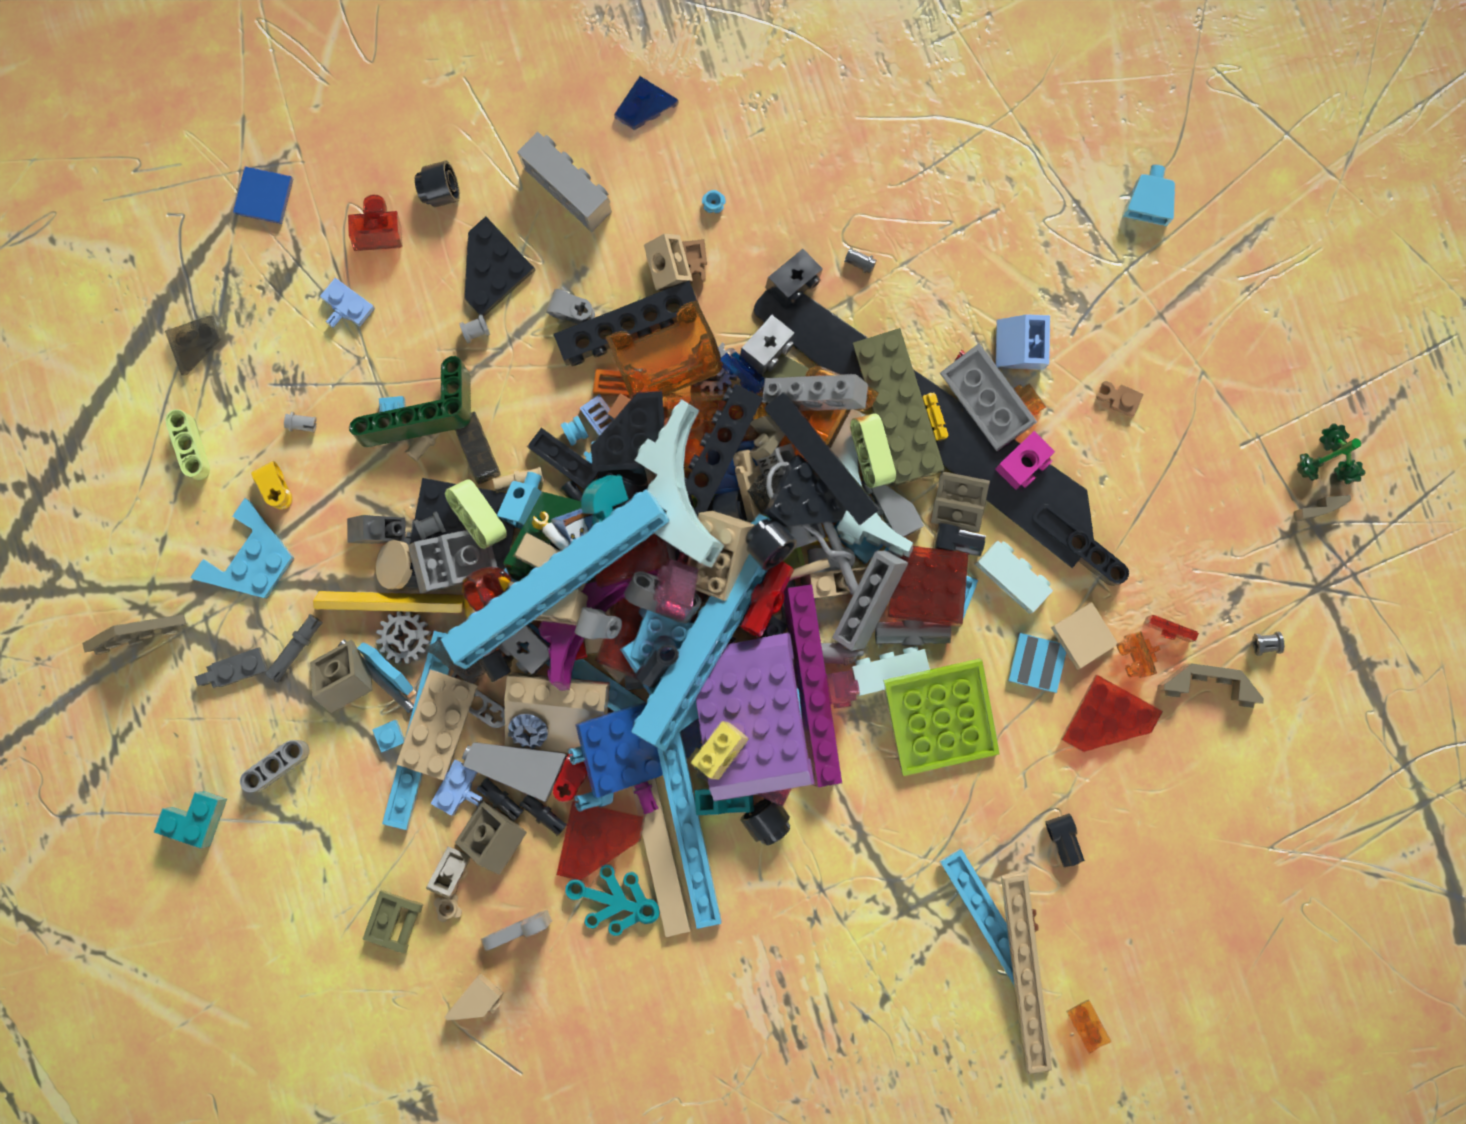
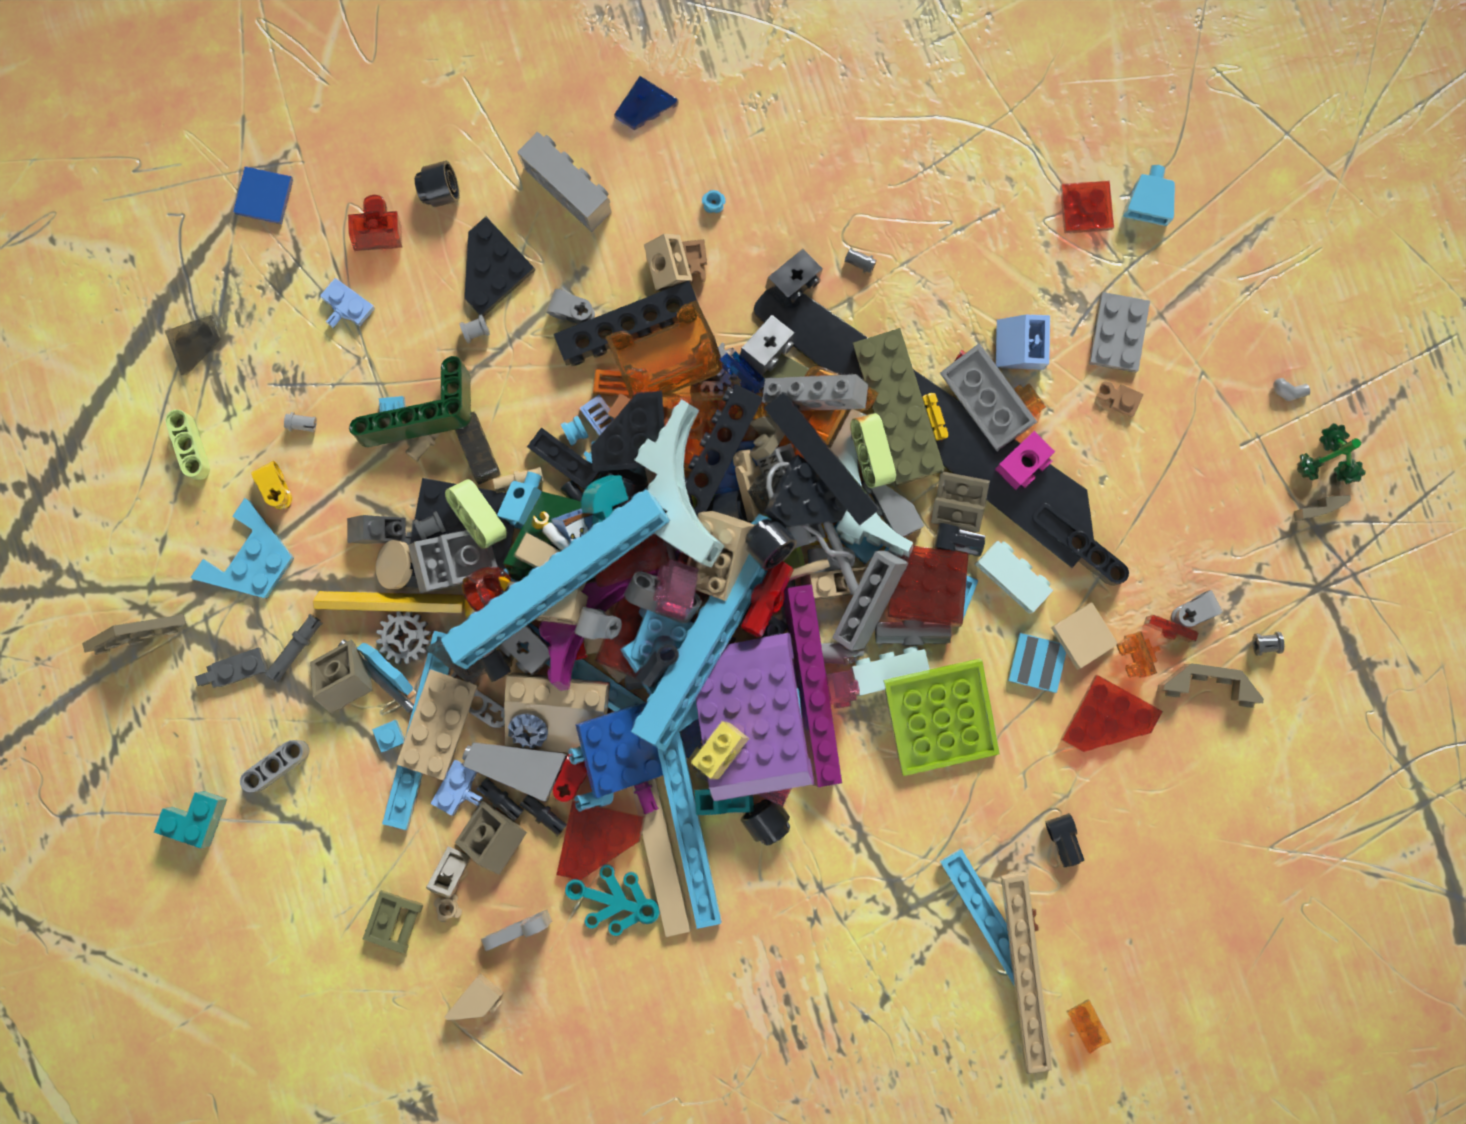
none -> clear red plate [1060,181,1114,234]
none -> light grey plate [1089,292,1150,373]
none -> light grey piece [1171,590,1223,628]
none -> light grey arm [1273,378,1310,401]

